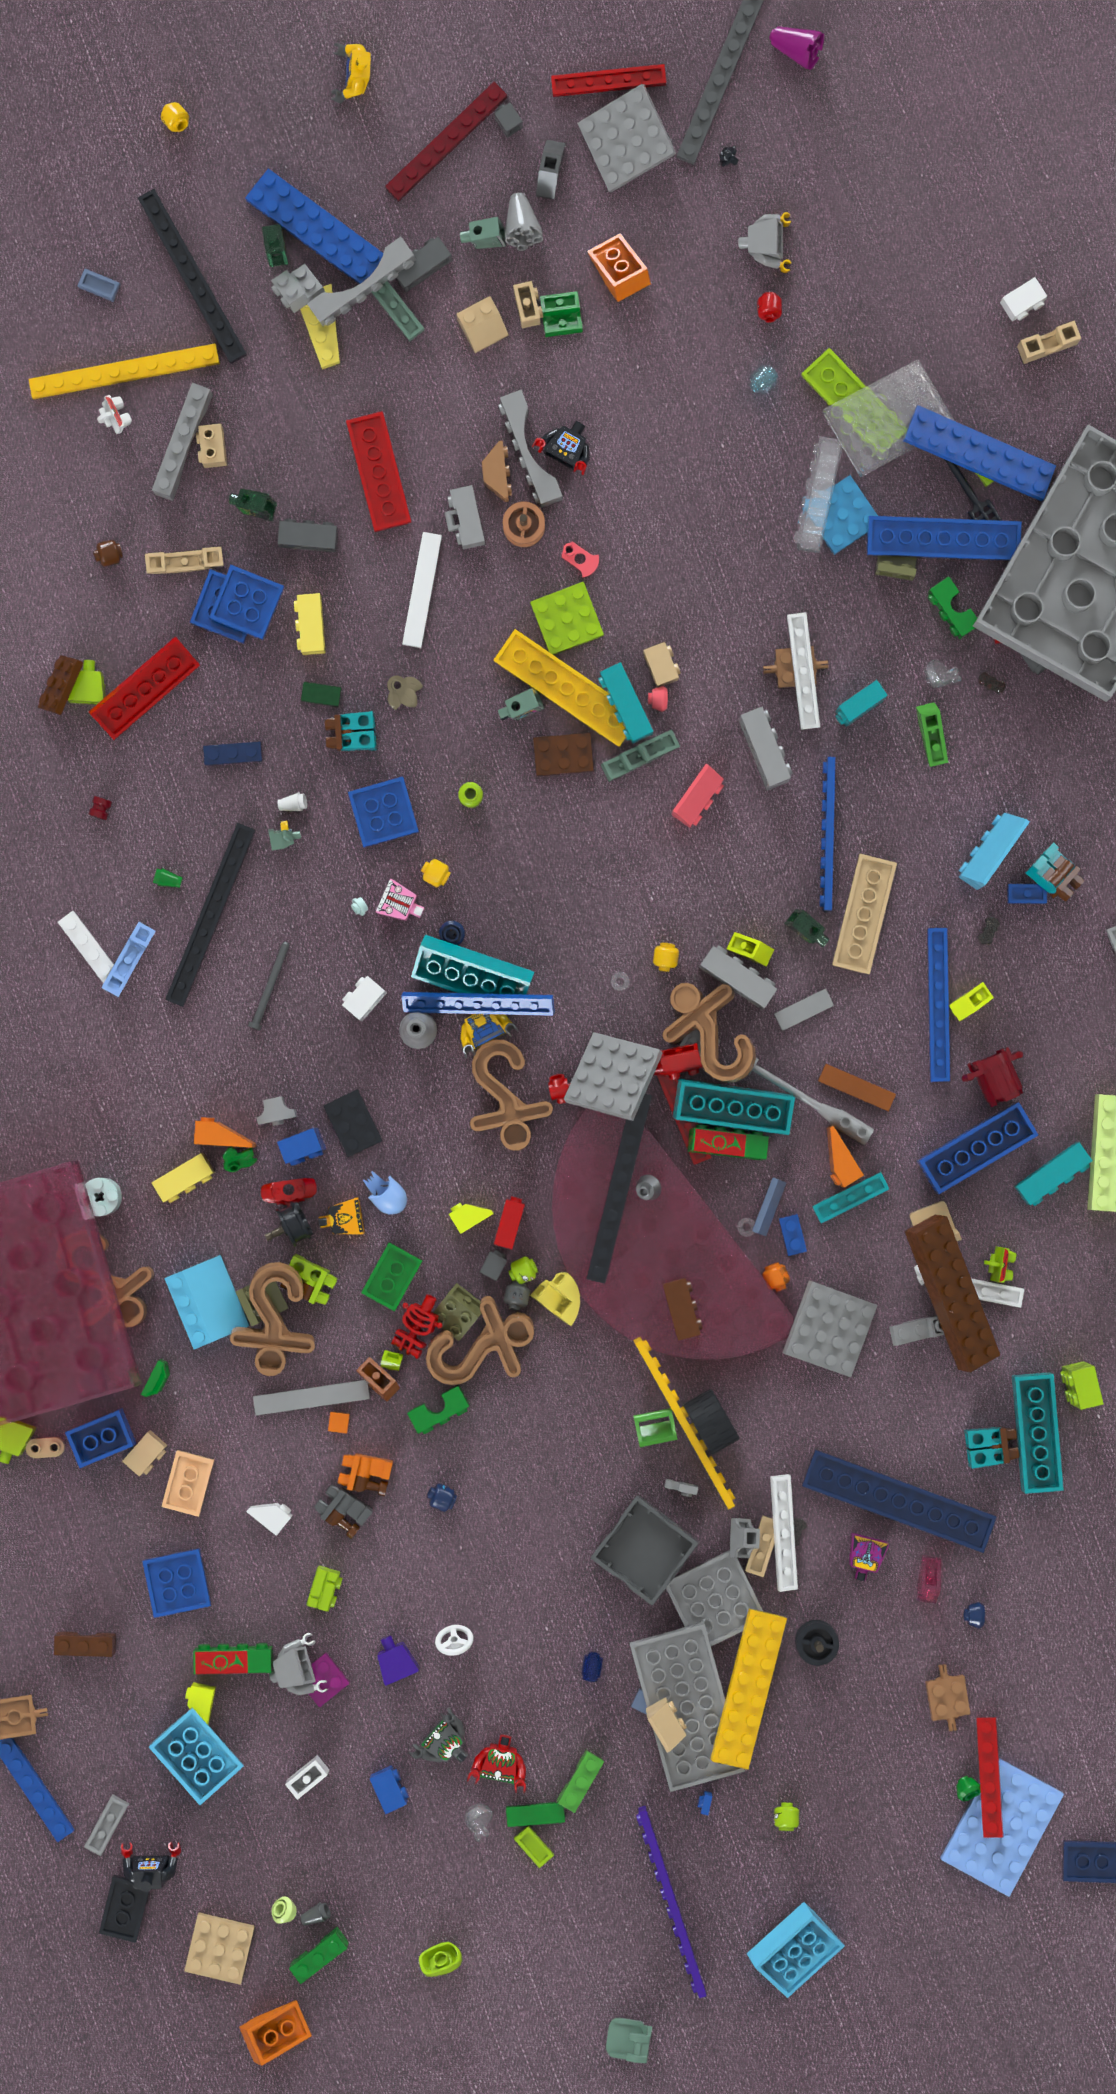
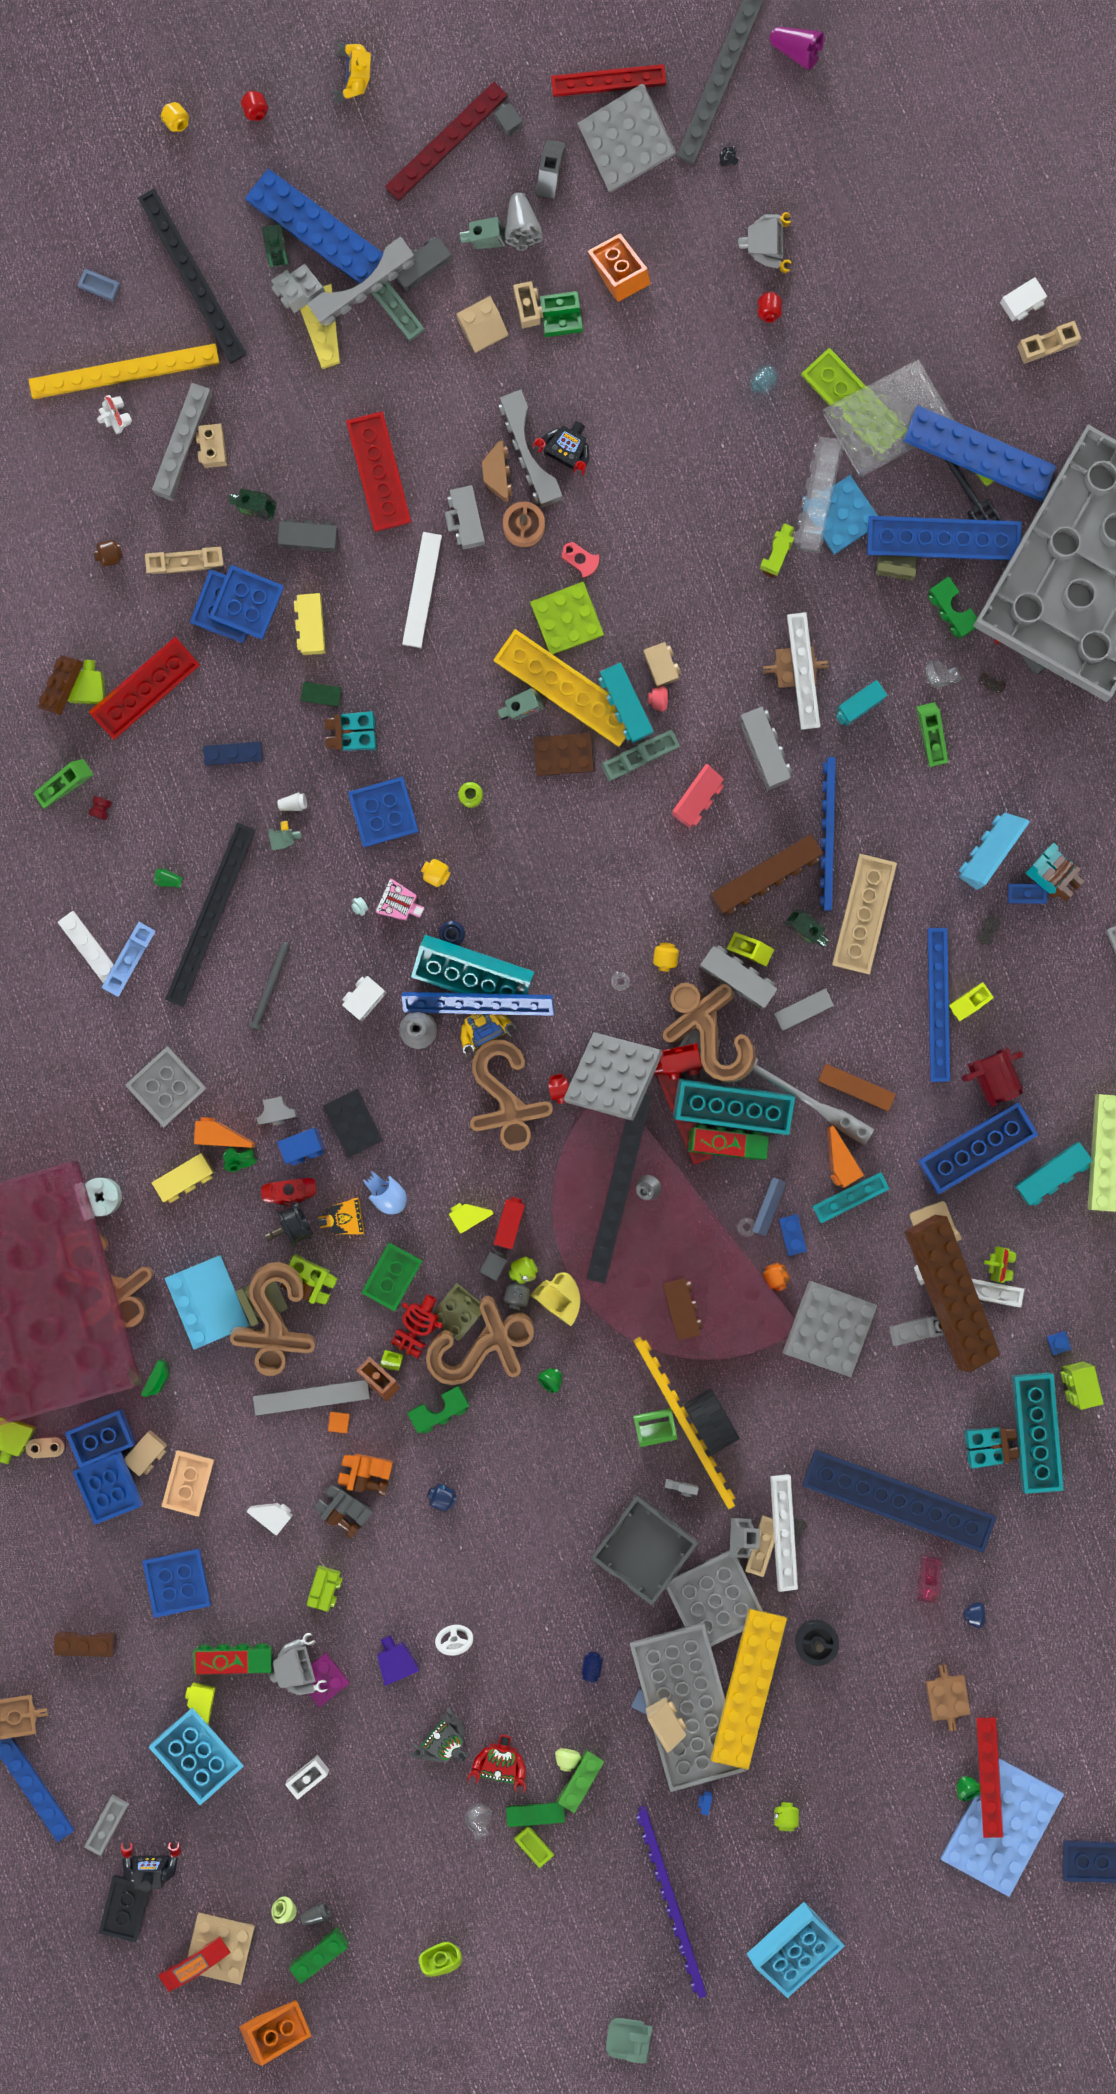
blue brick [370,1765,409,1814] -> none
dark tan plate [387,675,423,710] -> none
torso [849,1533,889,1581] -> none
none -> bright green slope [34,759,94,809]
none -> blue plate [72,1452,143,1525]
none -> light grey plate [125,1046,207,1127]
none -> red slope [158,1936,231,1991]
none -> red head [241,91,268,121]
none -> green cone [538,1368,563,1393]
none -> yellowish green cone [555,1748,581,1772]
none -> reddish brown brick [710,834,823,916]
none -> lime hips [760,523,794,578]
none -> blue plate [1046,1331,1071,1355]

